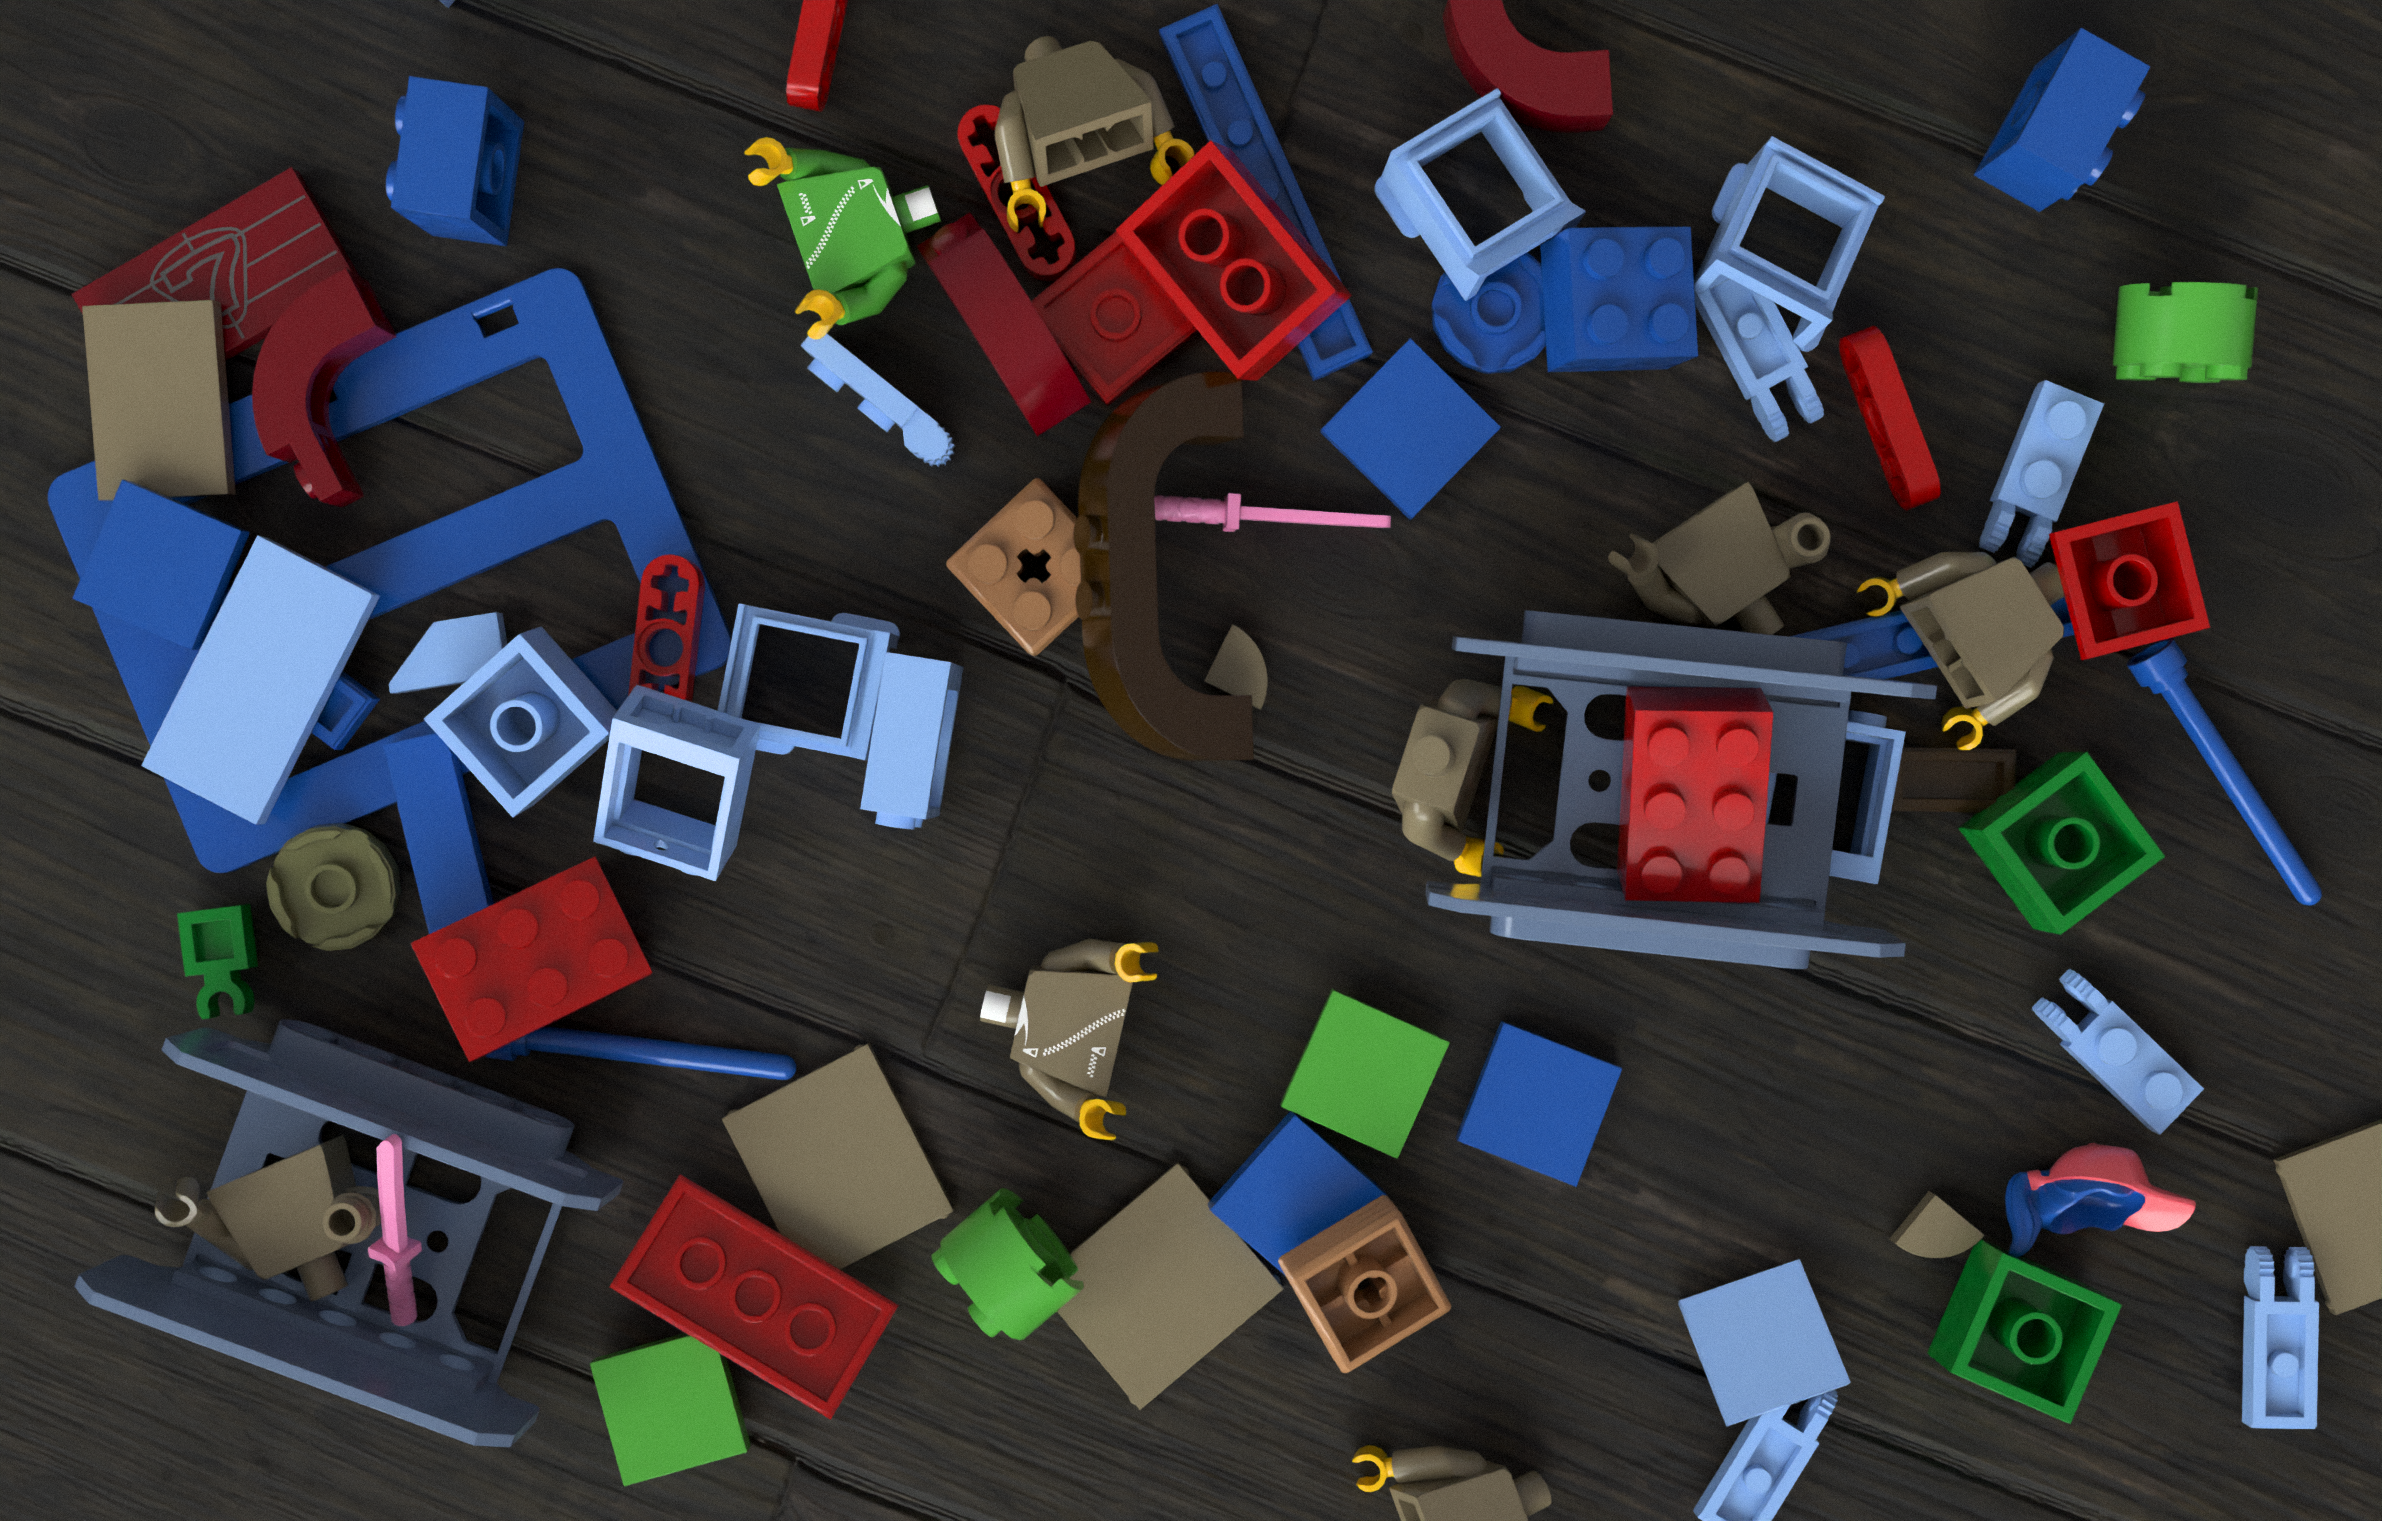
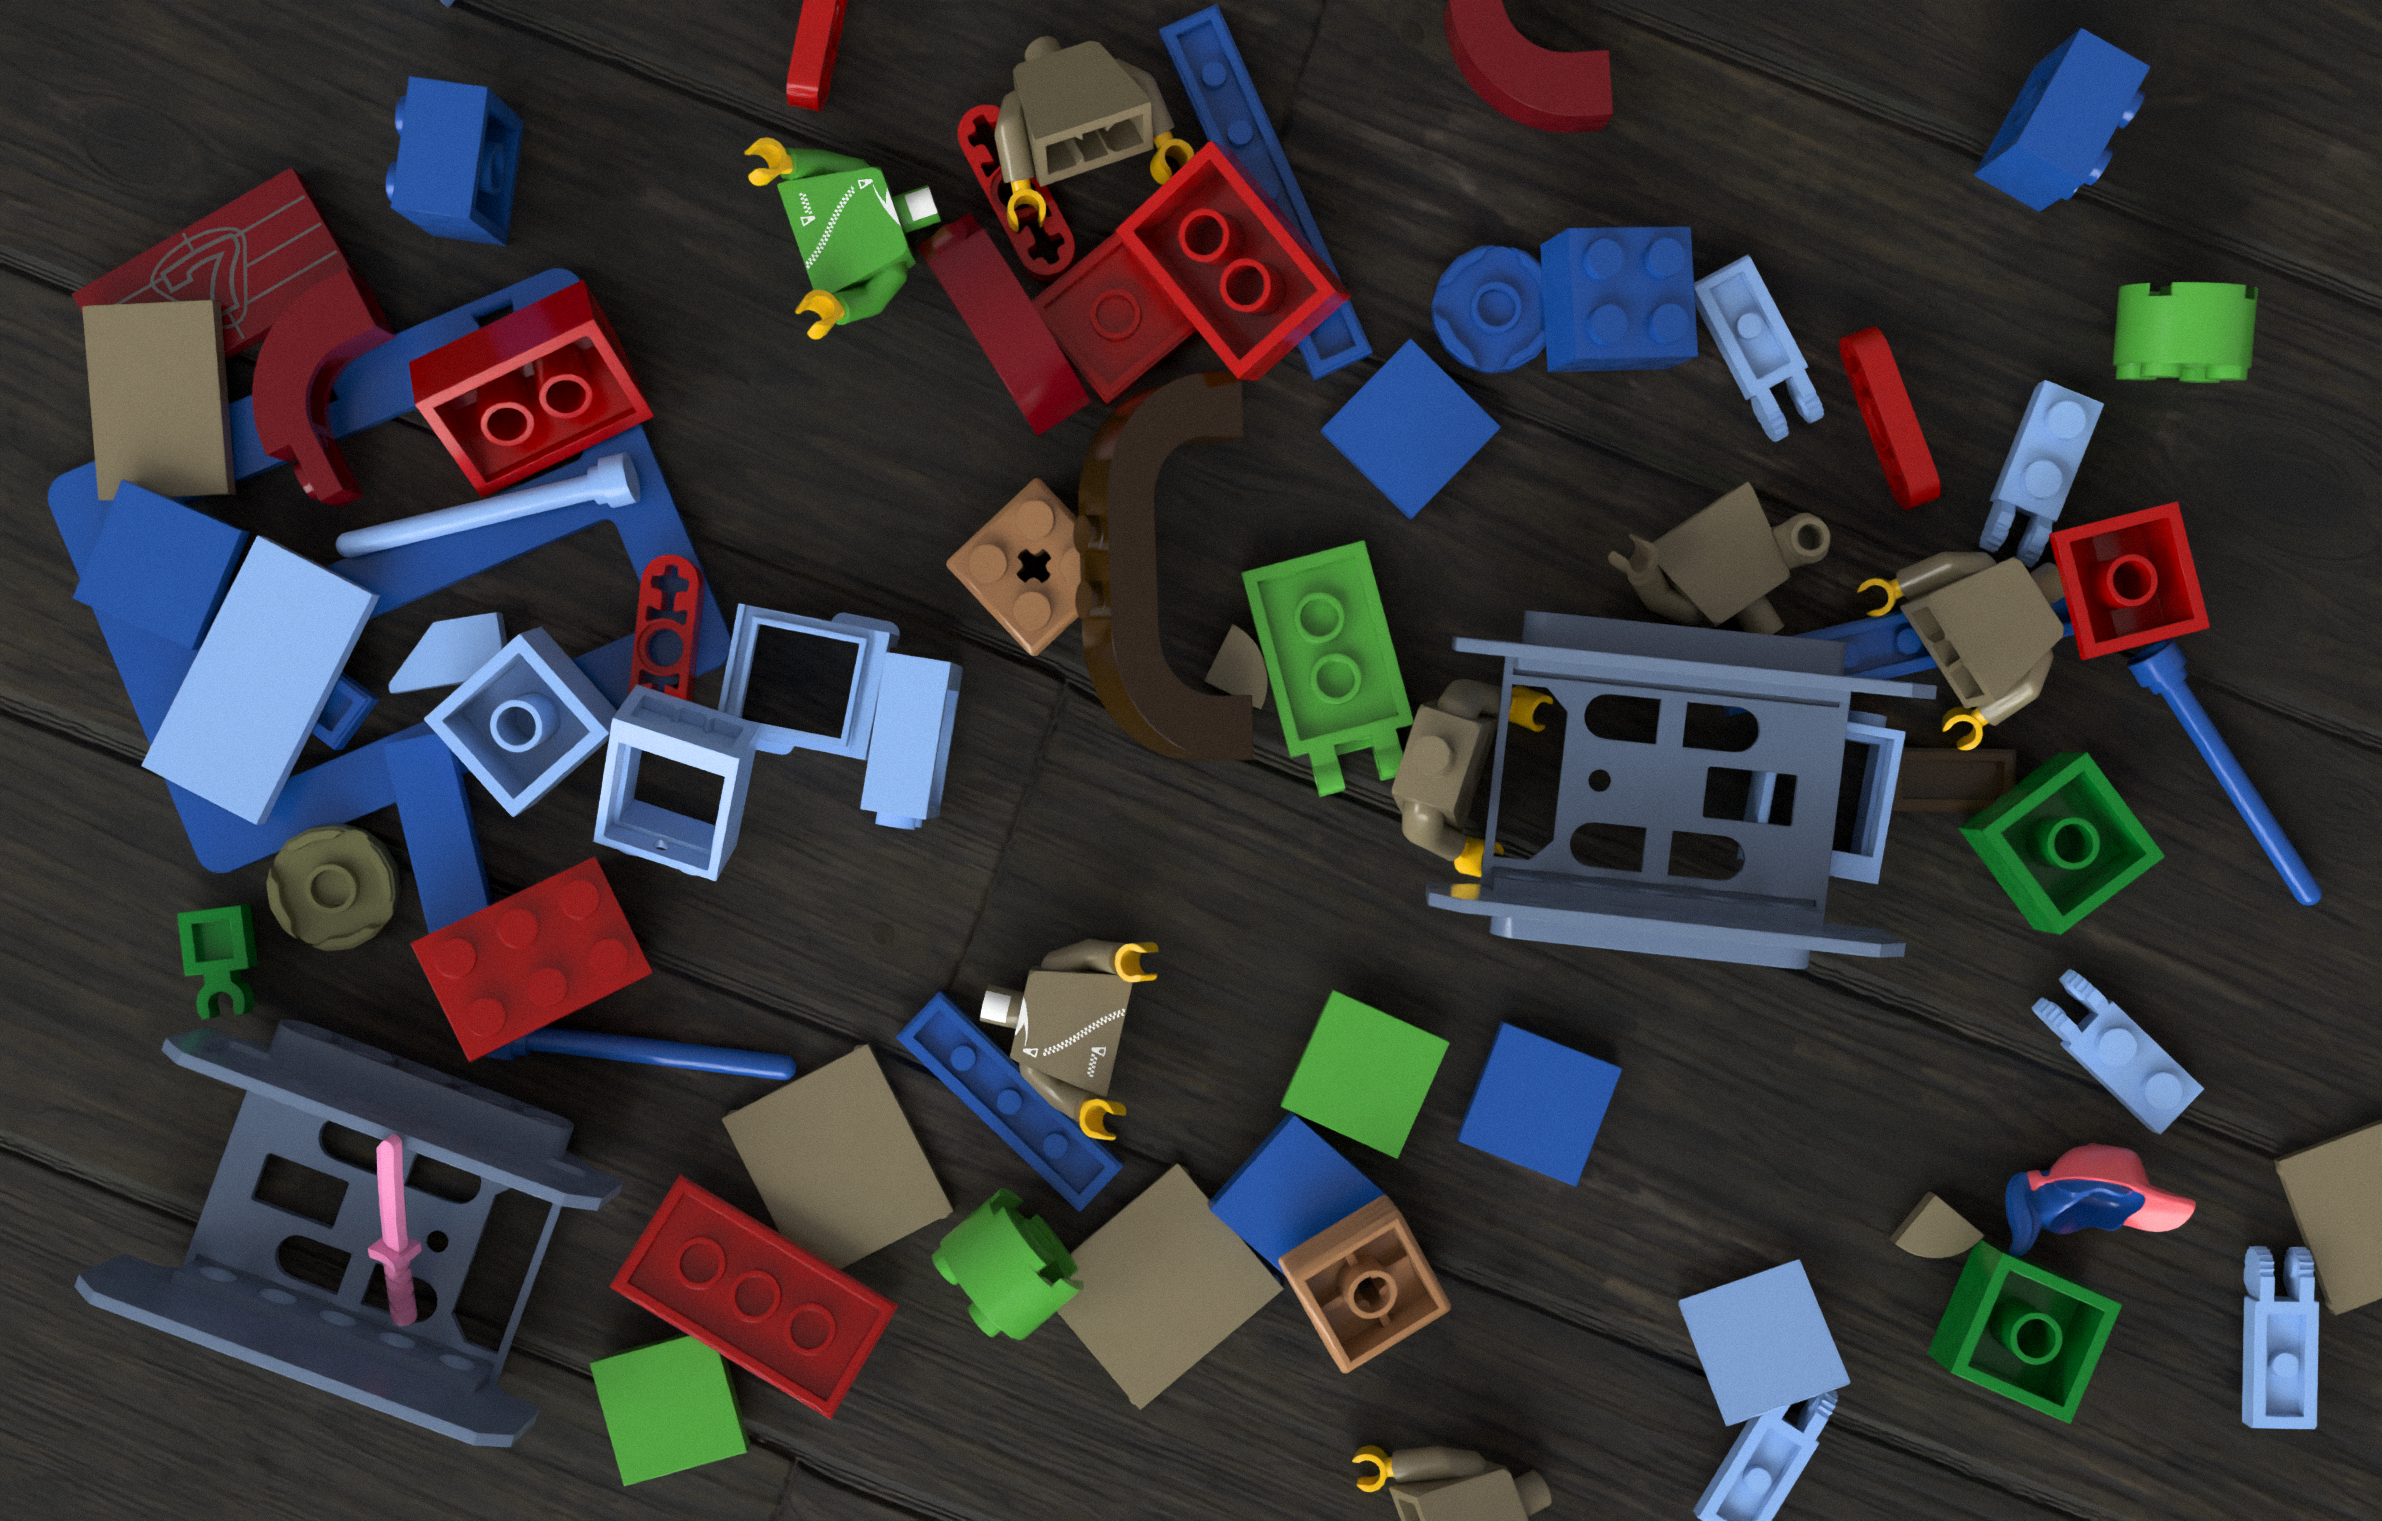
dark tan torso [155,1135,381,1302] -> none
light blue hinge [801,334,955,467] -> none
bright pink sword [1154,493,1391,532] -> none
light blue piece [1374,88,1586,301] -> none
red brick [1617,686,1773,903] -> none
light blue piece [1694,136,1885,352] -> none
none -> light blue piece [336,452,640,558]
none -> red slope [409,279,654,498]
none -> blue tile [896,989,1124,1212]
none -> bright green tile [1241,540,1414,797]

